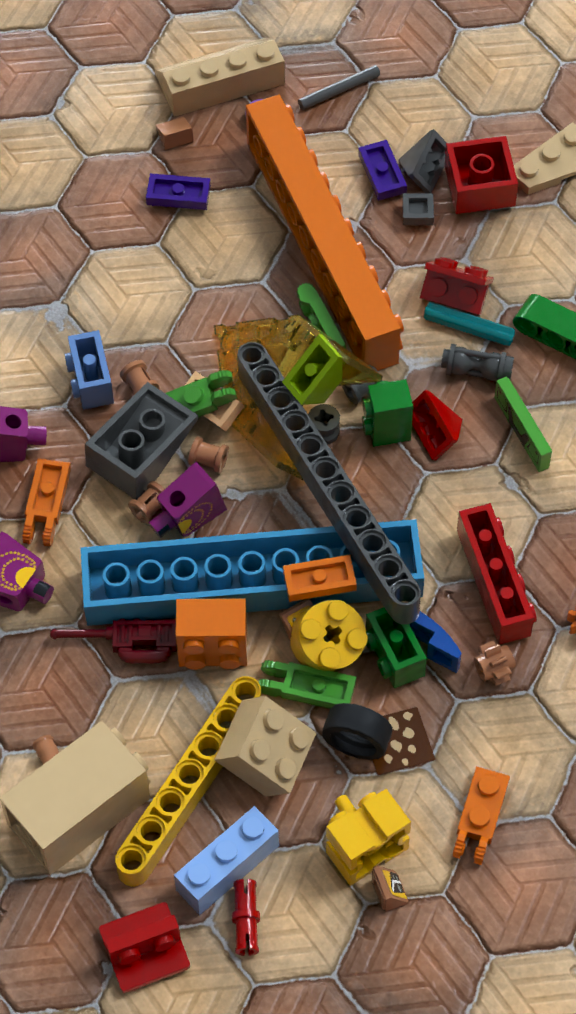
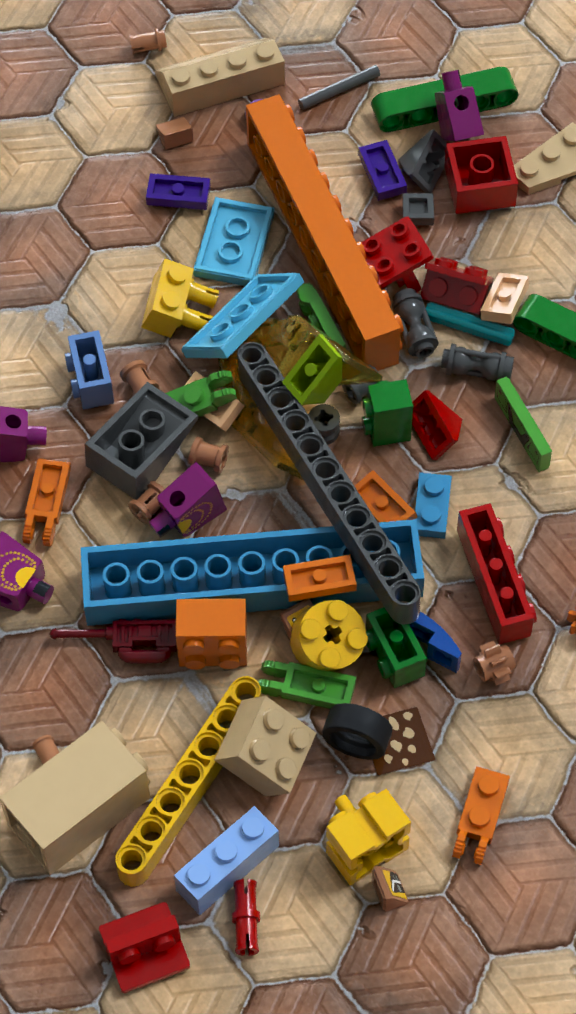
none -> nougat pin [129,28,167,54]
none -> yellow brick [141,258,219,338]
none -> medium azure tile [181,273,304,358]
none -> medium azure tile [193,197,275,286]
none -> orange plate [355,470,418,522]
none -> red bracket [361,216,434,292]
none -> green beam [371,67,519,132]
none -> dark grey piece [392,288,439,358]
none -> dark azure plate [415,472,452,539]
none -> magenta torso [435,69,484,141]
none -> light nougat plate [480,273,529,324]

